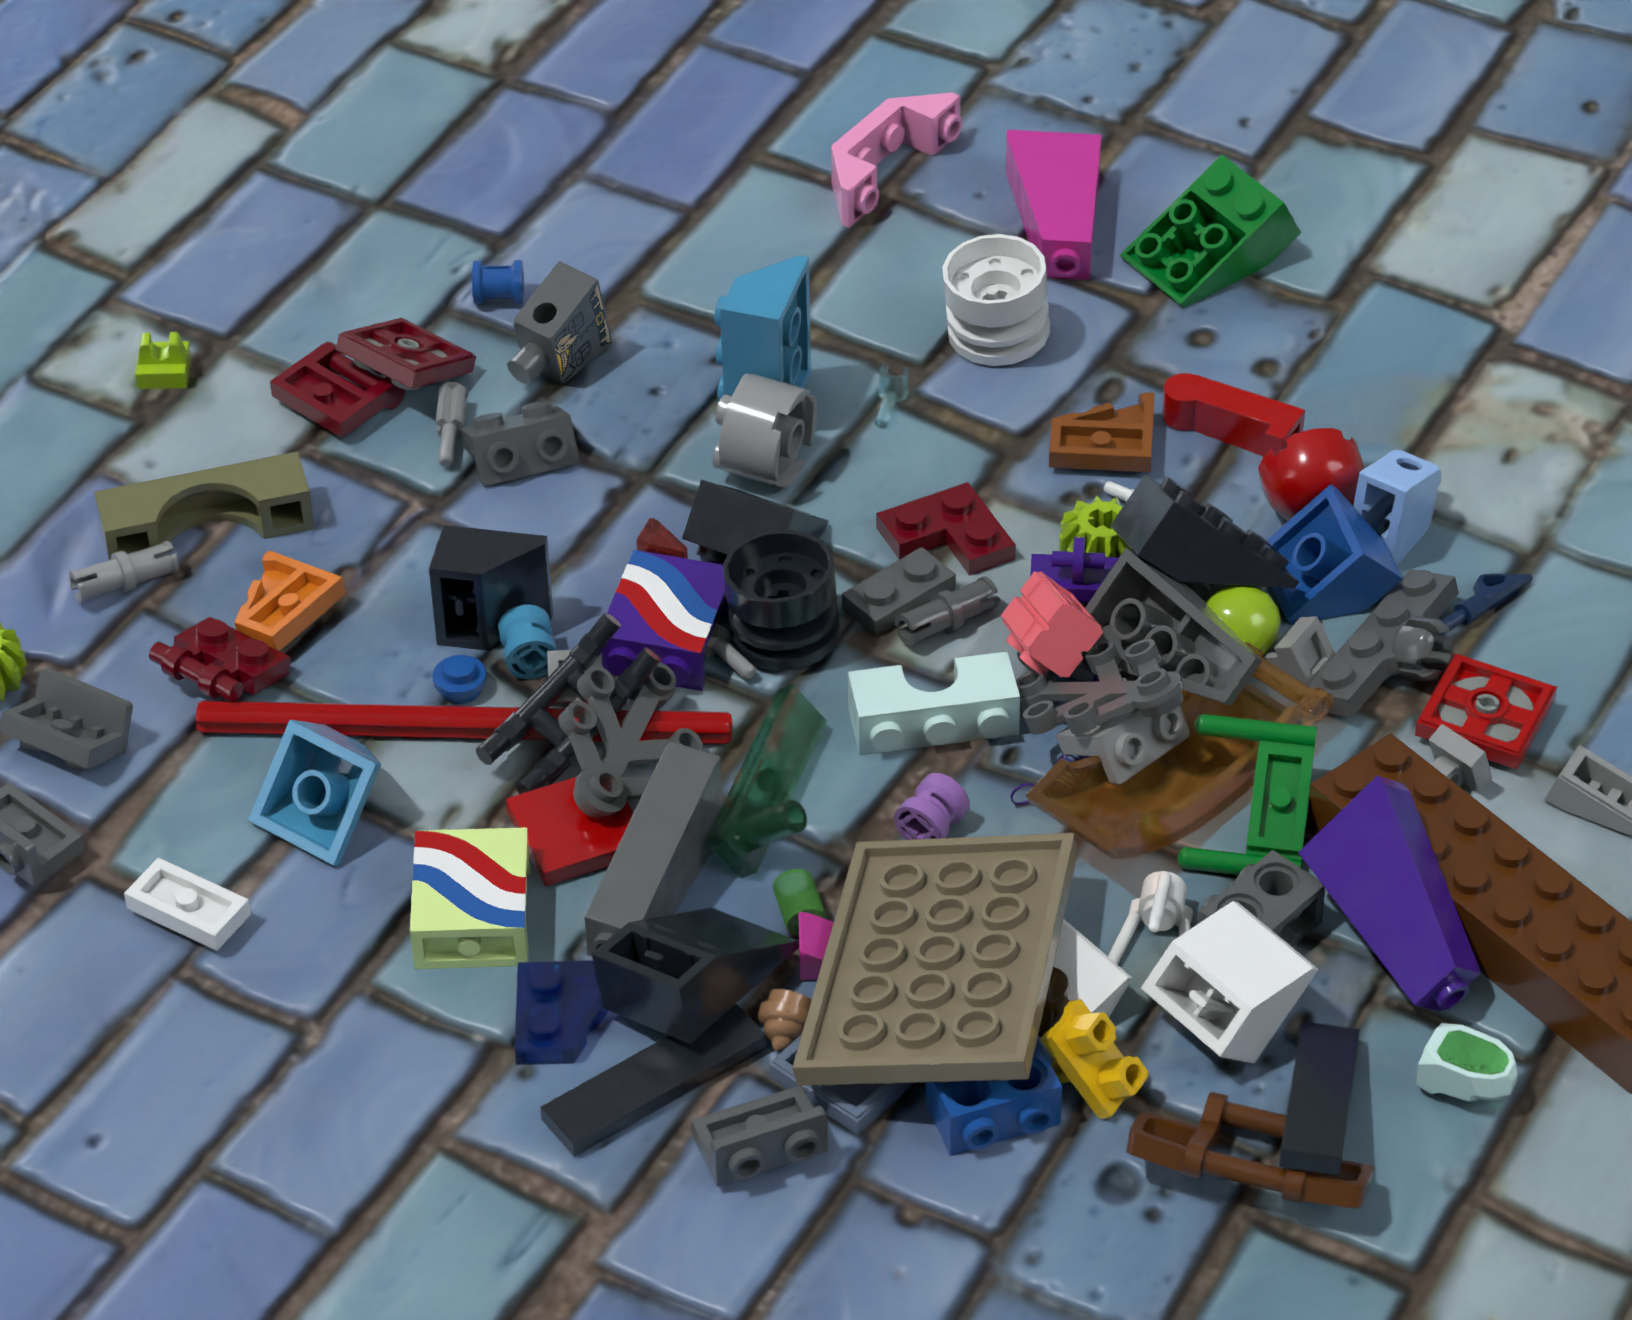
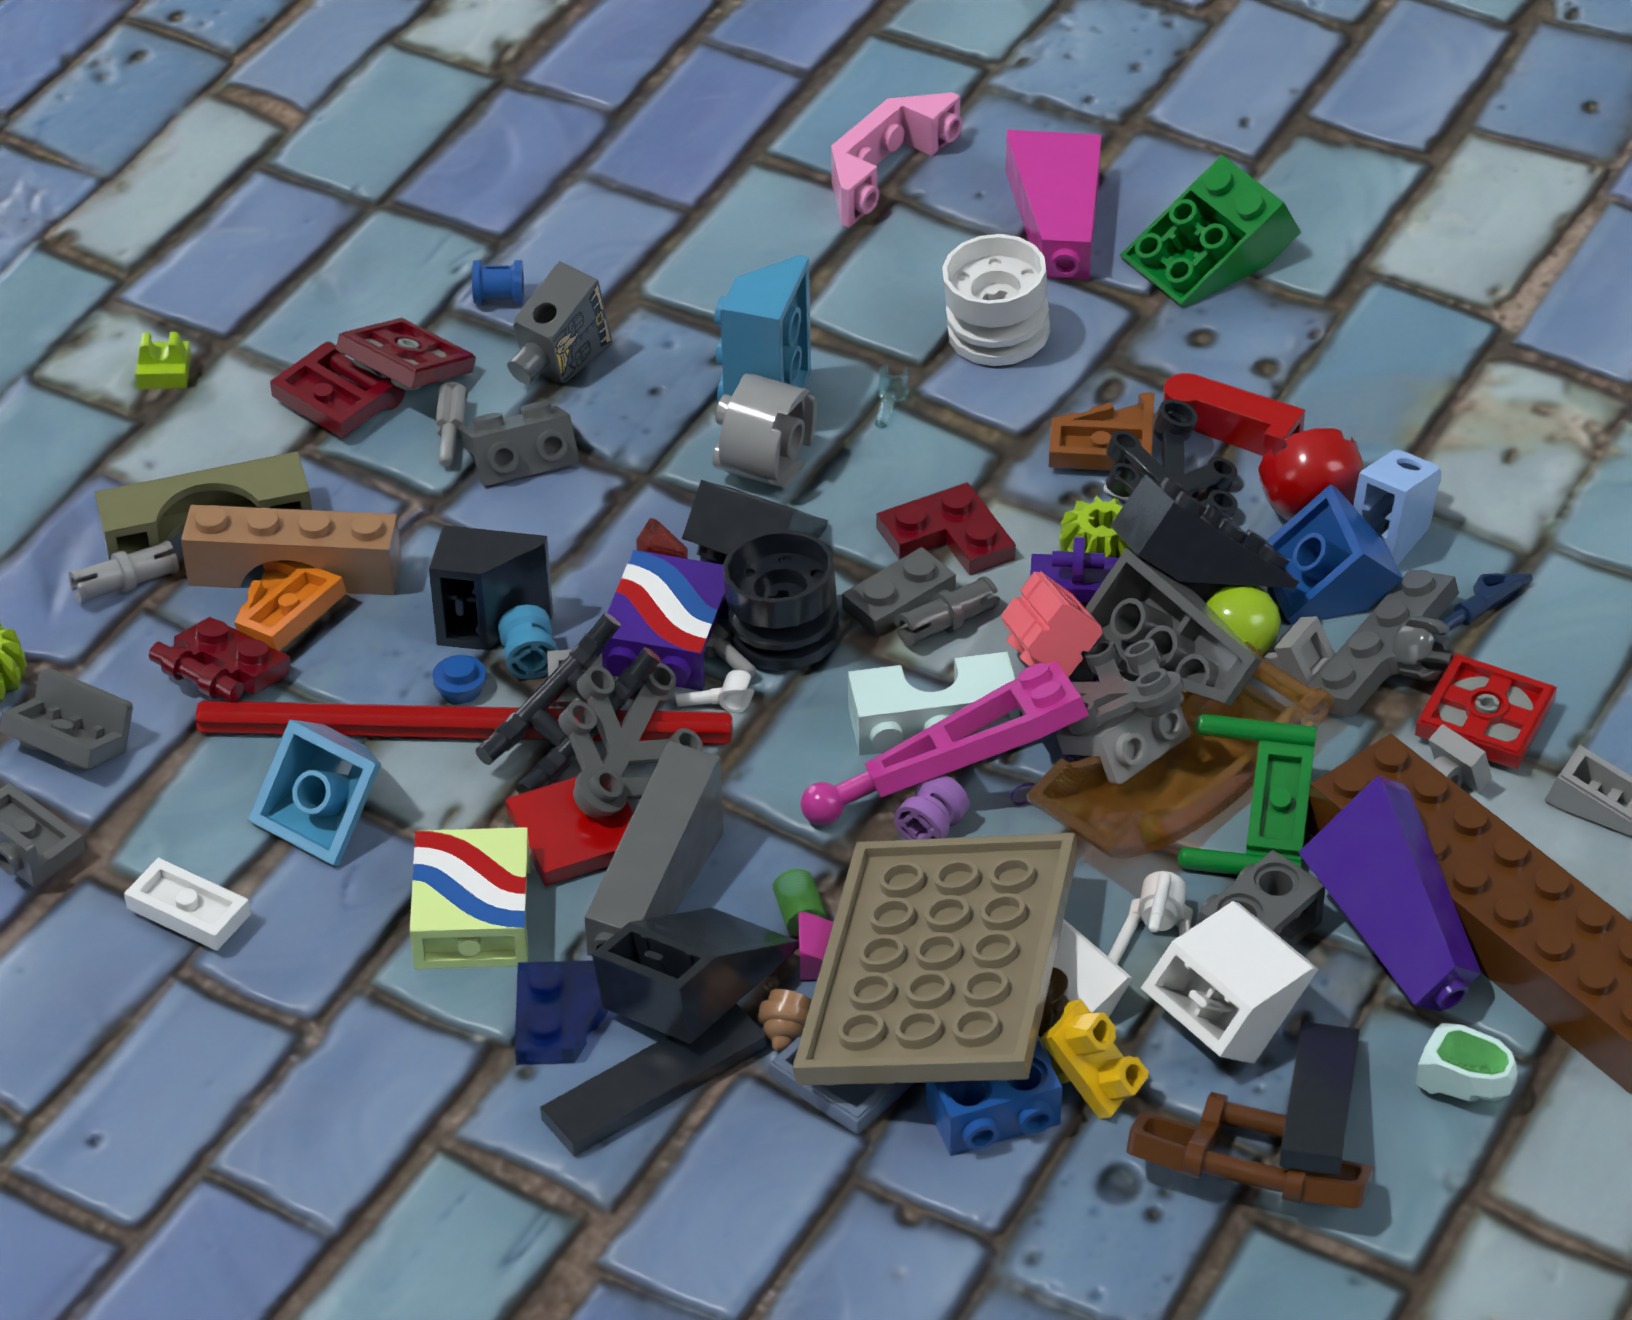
dark grey bracket [691,1085,828,1187] -> none
clear green piece [705,684,827,879] -> none
none -> medium nougat arch [181,505,402,595]
none -> white hand [676,670,754,714]
none -> dark pink plate [800,661,1089,826]
none -> black plant [1105,399,1238,518]

